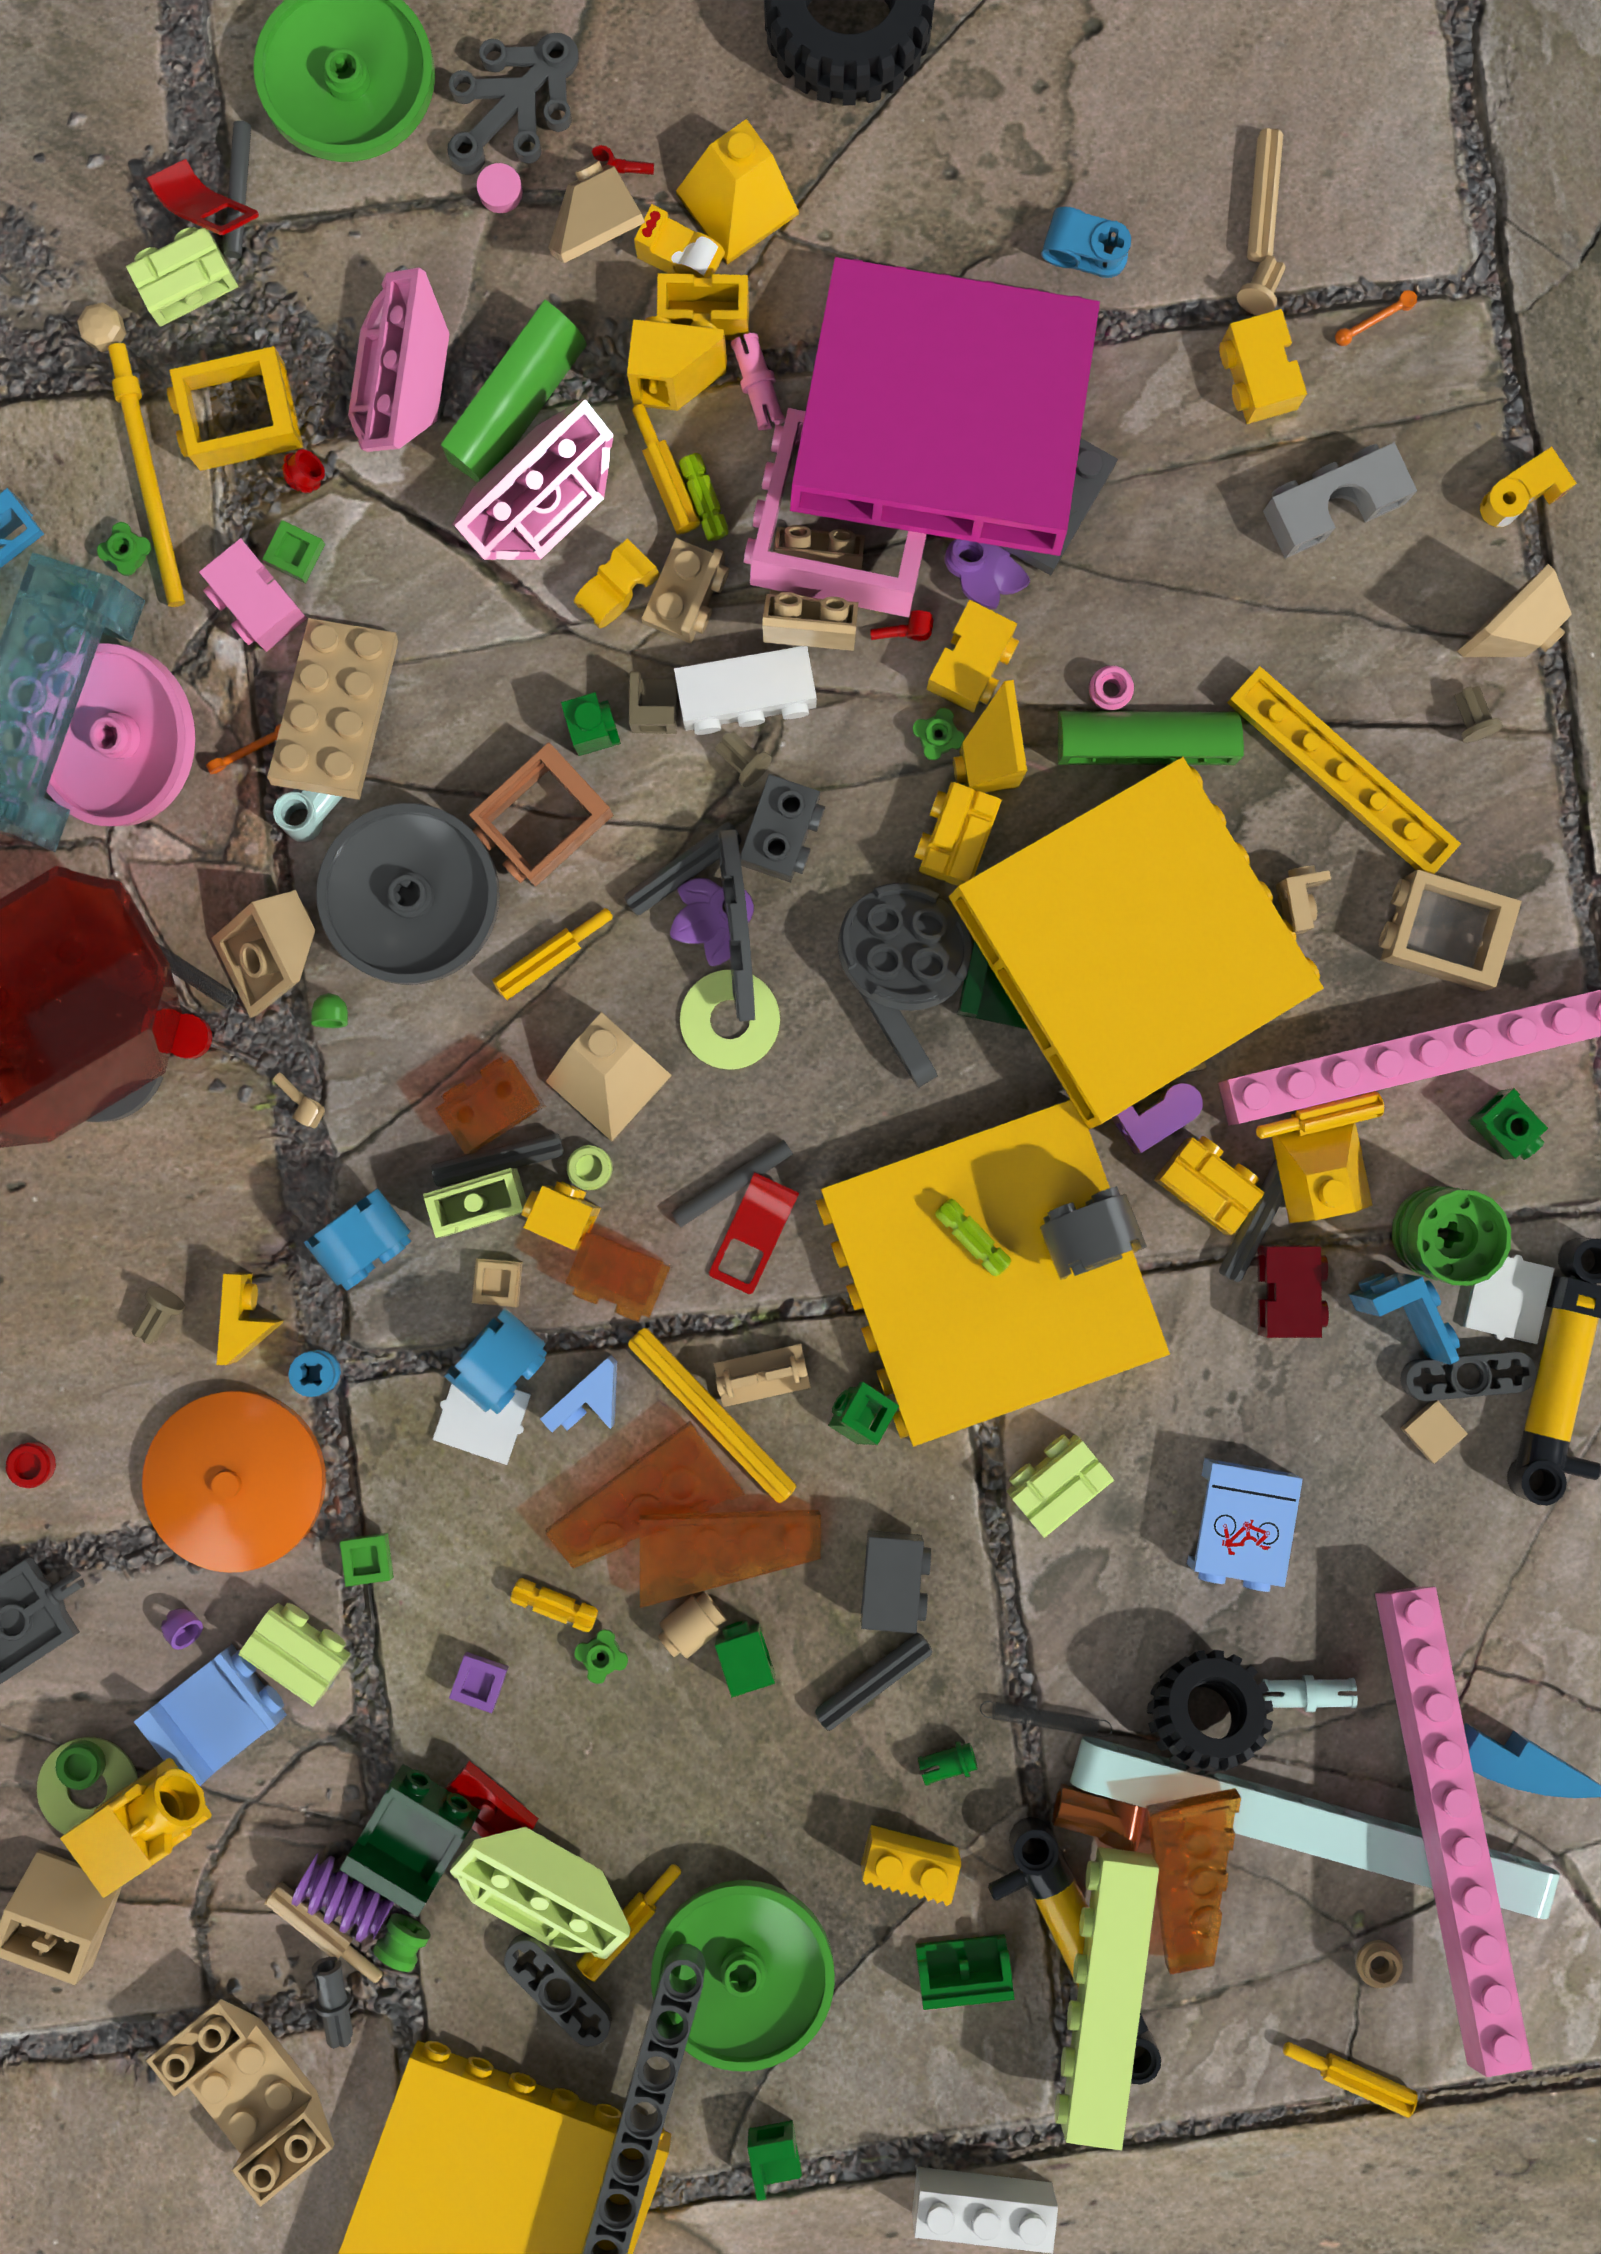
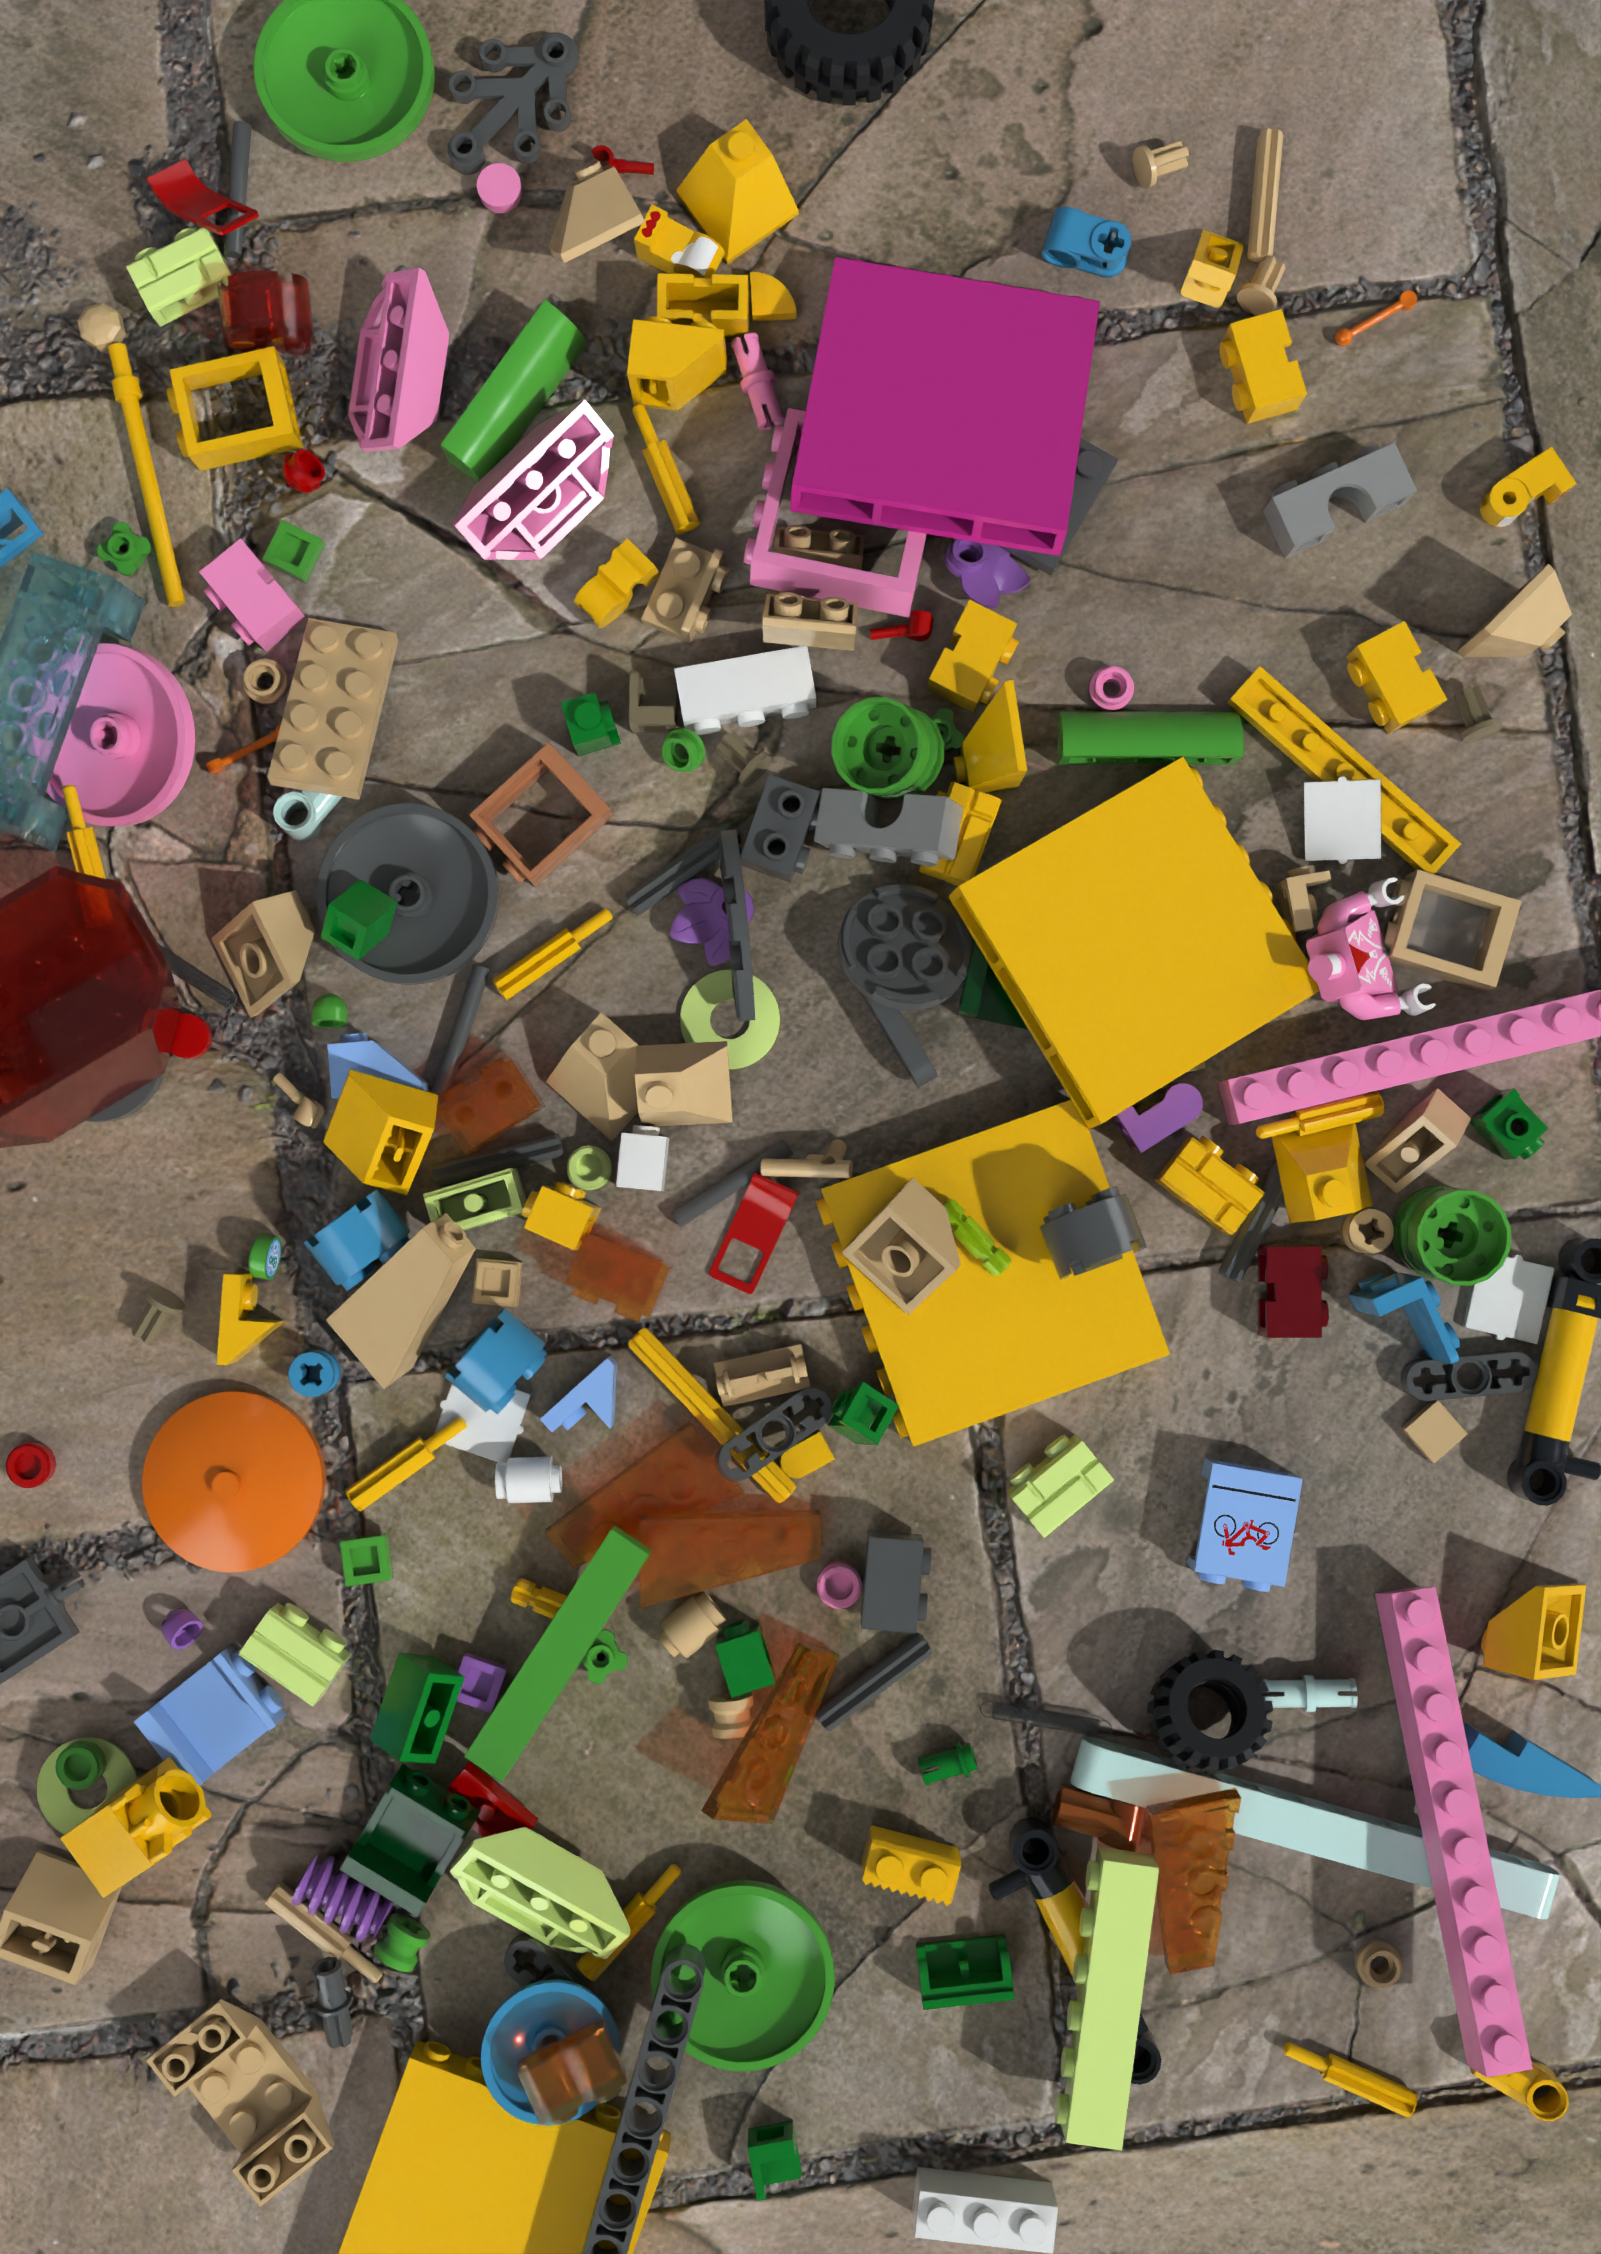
lime axle [679,453,729,541] -> none
none -> yellow axle [62,784,116,922]
none -> clear red brick [217,270,315,355]
none -> tan plate [242,658,288,704]
none -> bright green tile [248,1233,282,1280]
none -> green panel [321,880,398,960]
none -> yellow slope [323,1069,438,1195]
none -> tan slope [326,1213,476,1389]
none -> light blue slope [327,1033,430,1100]
none -> yellow axle [345,1417,467,1512]
none -> green brick [370,1652,465,1764]
none -> dark grey bar [432,964,490,1097]
none -> bright green slope [464,1525,652,1783]
none -> dark azure dish [481,1979,621,2125]
none -> white brick [495,1456,562,1503]
none -> clear orange brick [517,2019,627,2125]
none -> white brick [616,1125,669,1191]
none -> tan slope [635,1041,733,1127]
none -> bright green plate [662,727,705,772]
none -> clear orange wing [701,1643,839,1824]
none -> tan wheel [708,1692,756,1739]
none -> dark grey beam [715,1387,832,1482]
none -> yellow tile [750,272,797,322]
none -> tan hose [761,1139,853,1178]
none -> yellow piece [780,1431,835,1478]
none -> light grey arch [814,788,963,866]
none -> bright pink tile [817,1561,862,1609]
none -> bright green wheel [832,697,944,799]
none -> tan slope [842,1177,961,1315]
none -> tan piece [1132,140,1189,189]
none -> yellow slope [1181,229,1244,308]
none -> white piece [1304,776,1381,864]
none -> bright pink torso [1306,877,1435,1020]
none -> tan wheel [1340,1209,1394,1254]
none -> yellow brick [1346,621,1447,734]
none -> tan slope [1364,1088,1471,1194]
none -> yellow piece [1470,2061,1569,2121]
none -> yellow slope [1481,1583,1587,1680]

